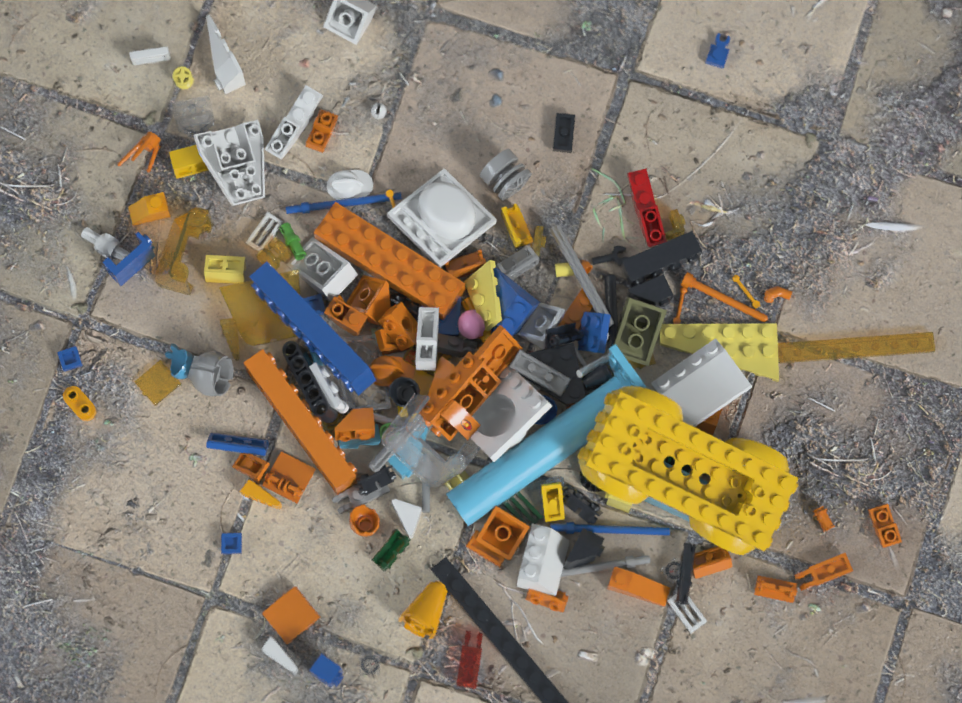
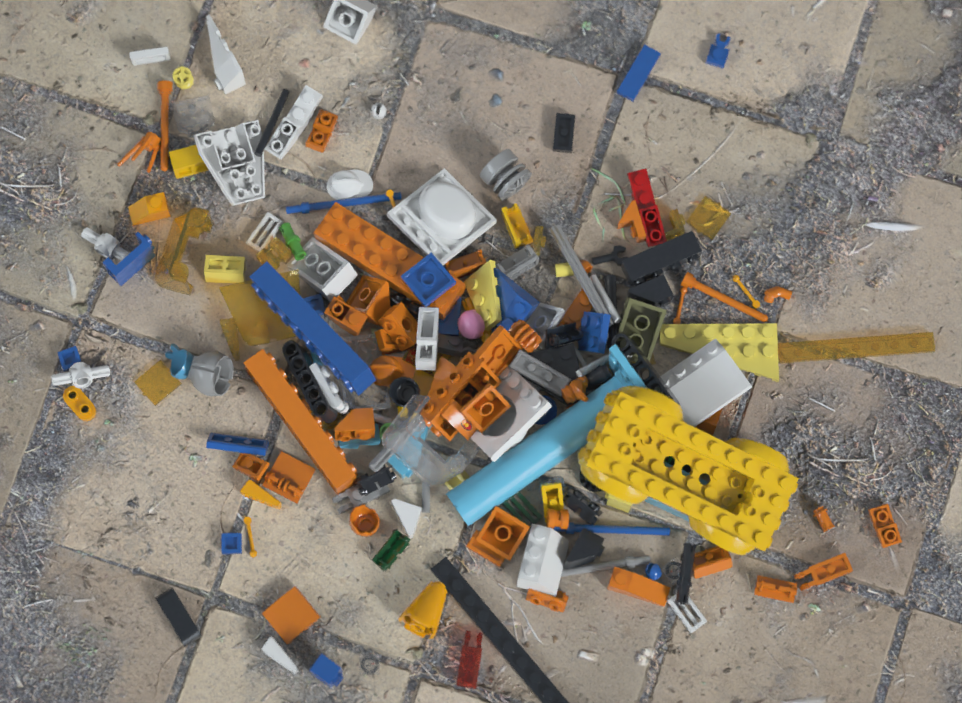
none -> white axle [51,362,110,389]
none -> black beam [155,587,202,647]
none -> orange piece [157,81,173,171]
none -> light orange hinge [243,516,257,557]
none -> black bar [254,89,290,157]
none -> blue plate [401,252,456,308]
none -> orange slope [460,383,511,433]
none -> orange gear [508,319,542,353]
none -> orange wheel [546,508,569,529]
none -> orange animal [561,376,588,404]
none -> white bar [590,275,622,323]
none -> black beam [612,333,680,406]
none -> blue tile [617,44,661,102]
none -> orange slope [617,200,646,243]
none -> blue hinge [645,563,662,580]
none -> clear yellow piece [686,196,731,240]

